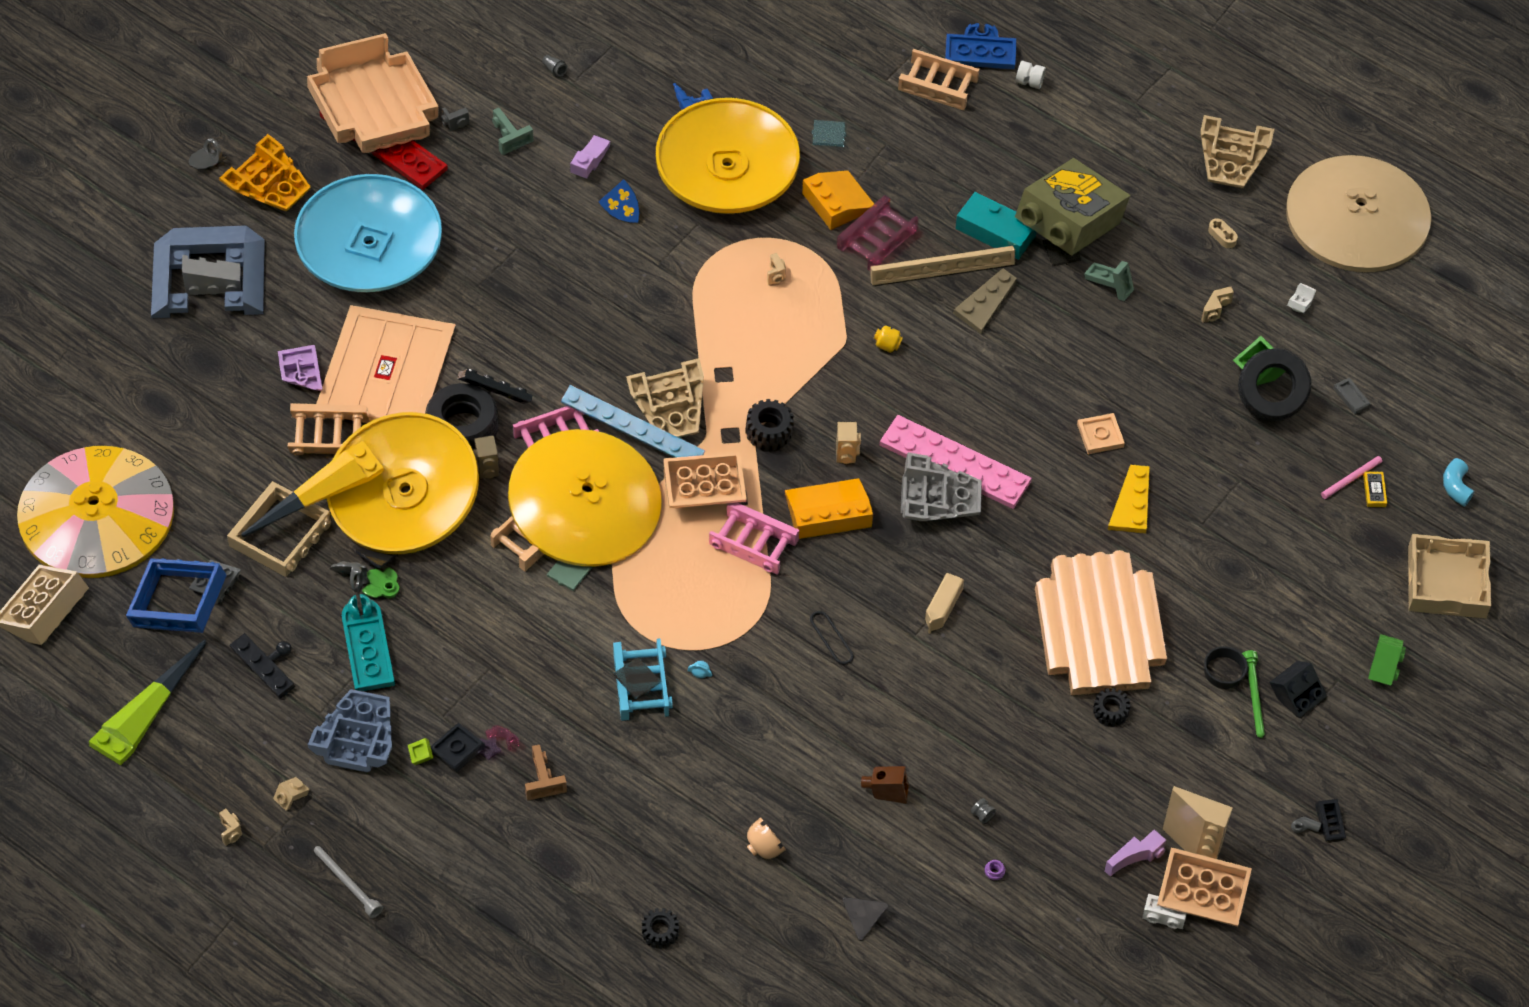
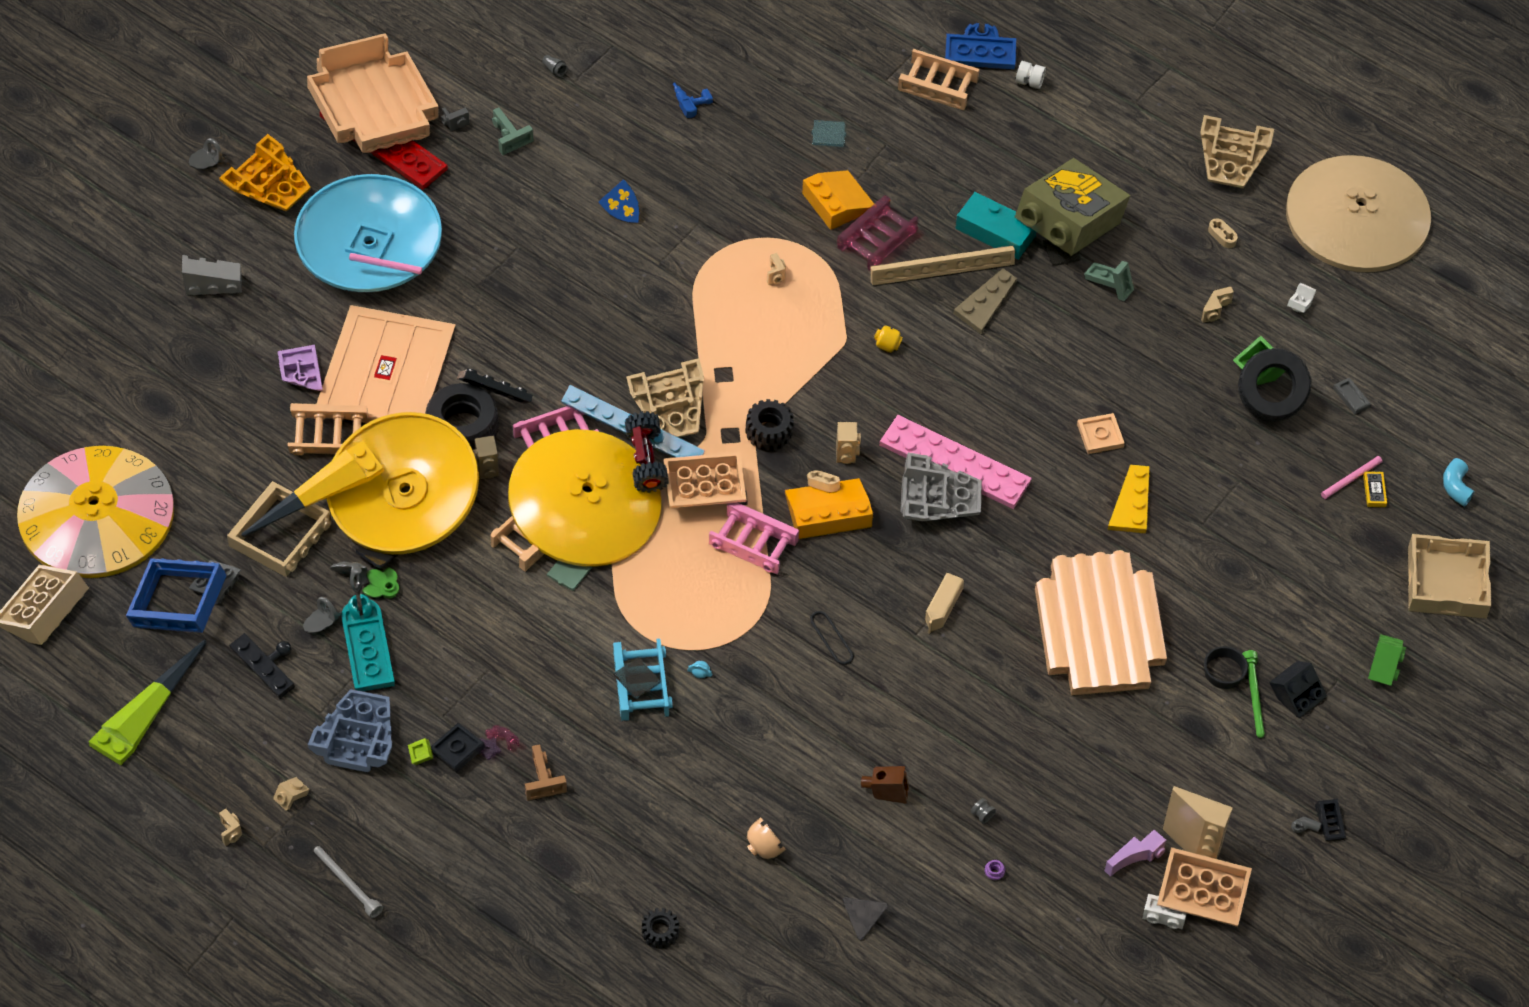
sand blue slope [151,226,265,318] -> none
lavender slope [570,135,610,178] -> none
yellow dish [656,98,800,213] -> none
black tyre [1093,688,1130,727] -> none
none -> dark grey piece [303,596,343,633]
none -> bright pink bar [349,253,422,274]
none -> black plate [625,411,669,493]
none -> tan beam [807,471,840,492]

